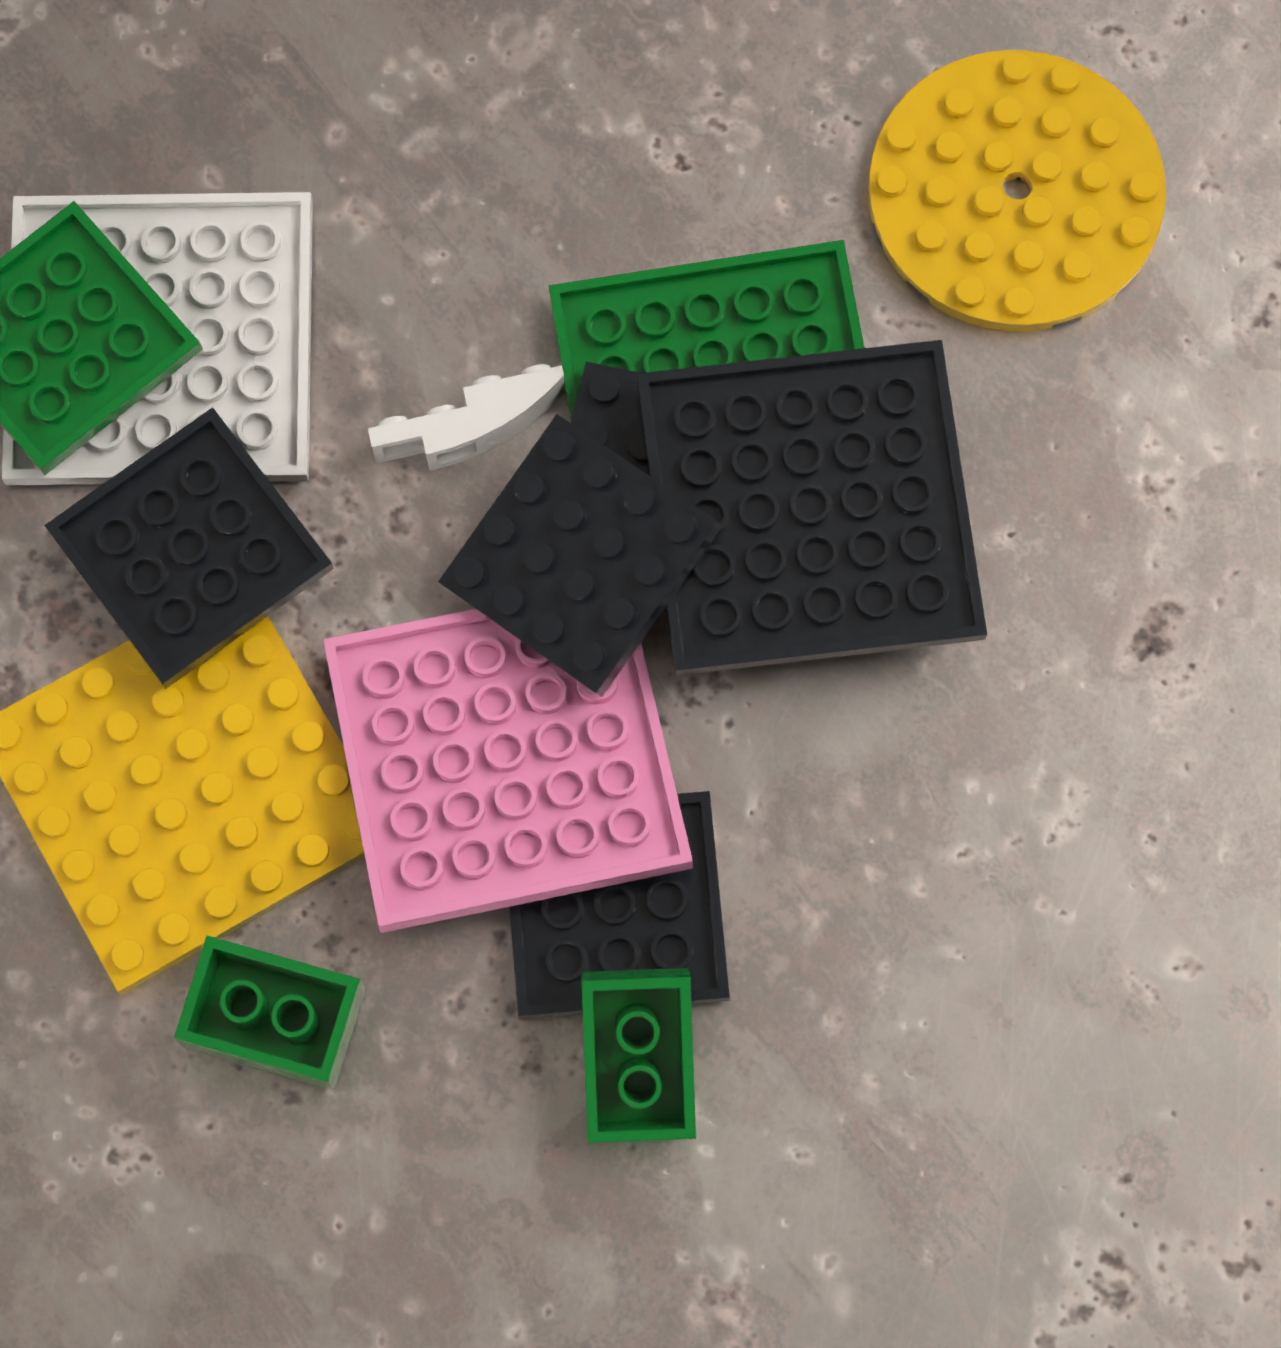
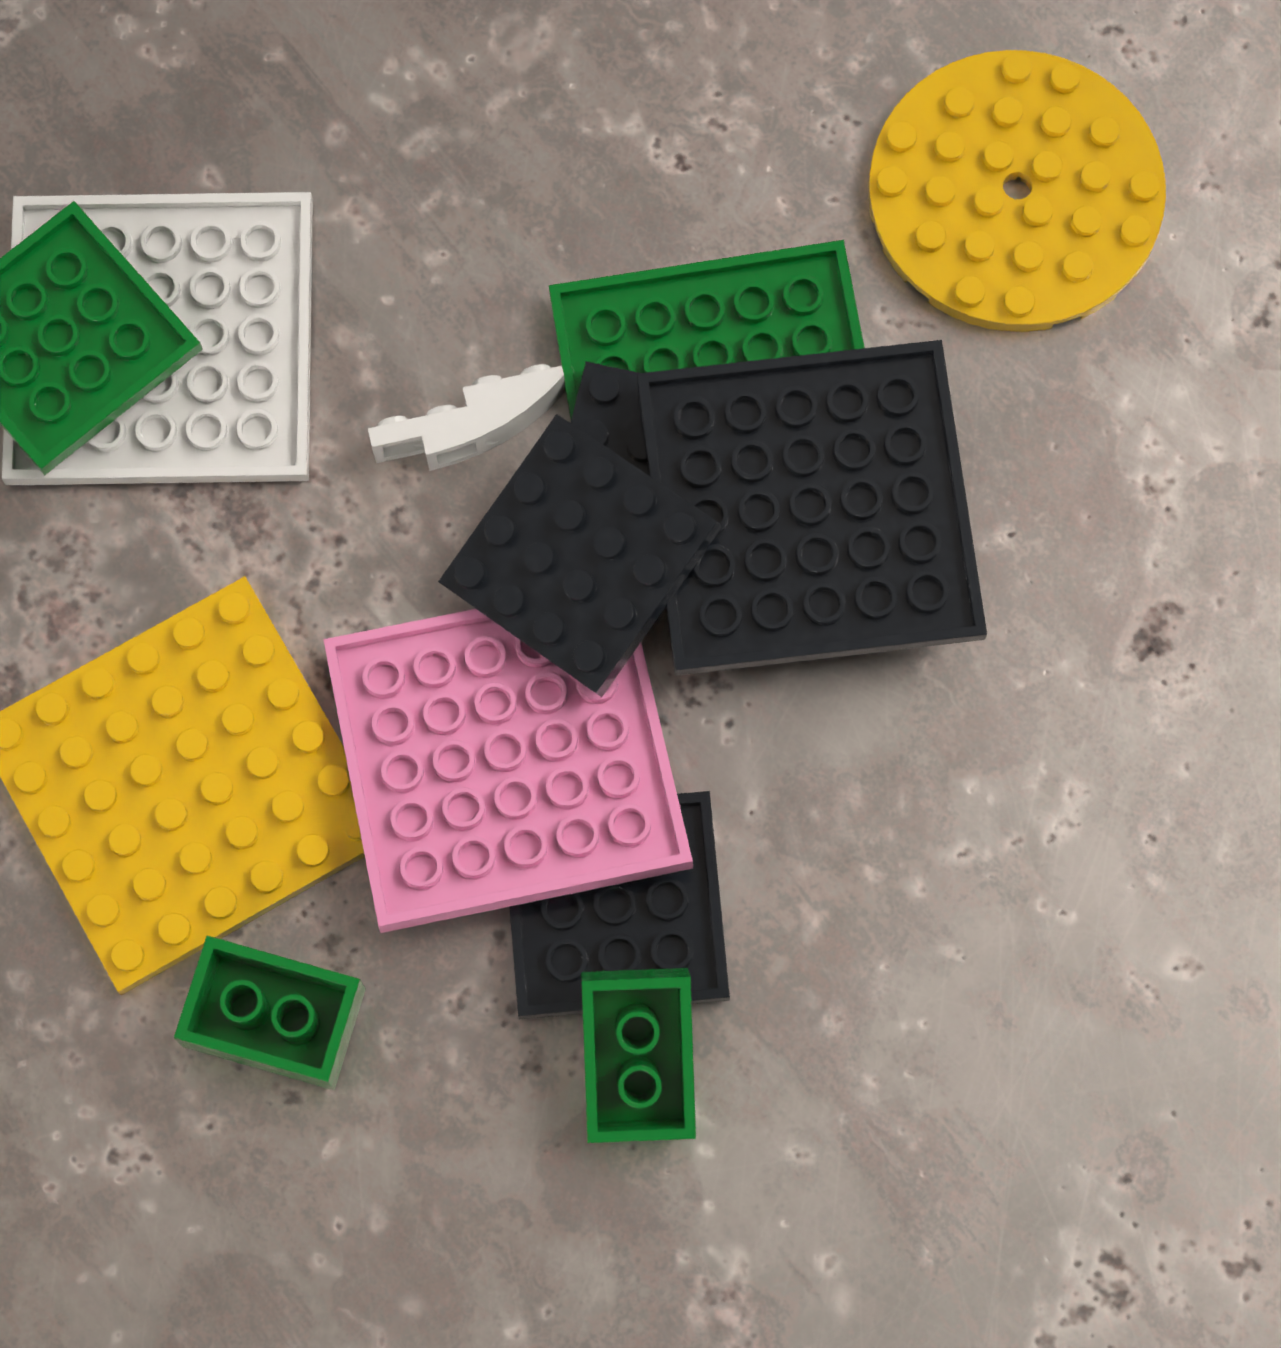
black plate [44,407,334,689] -> none

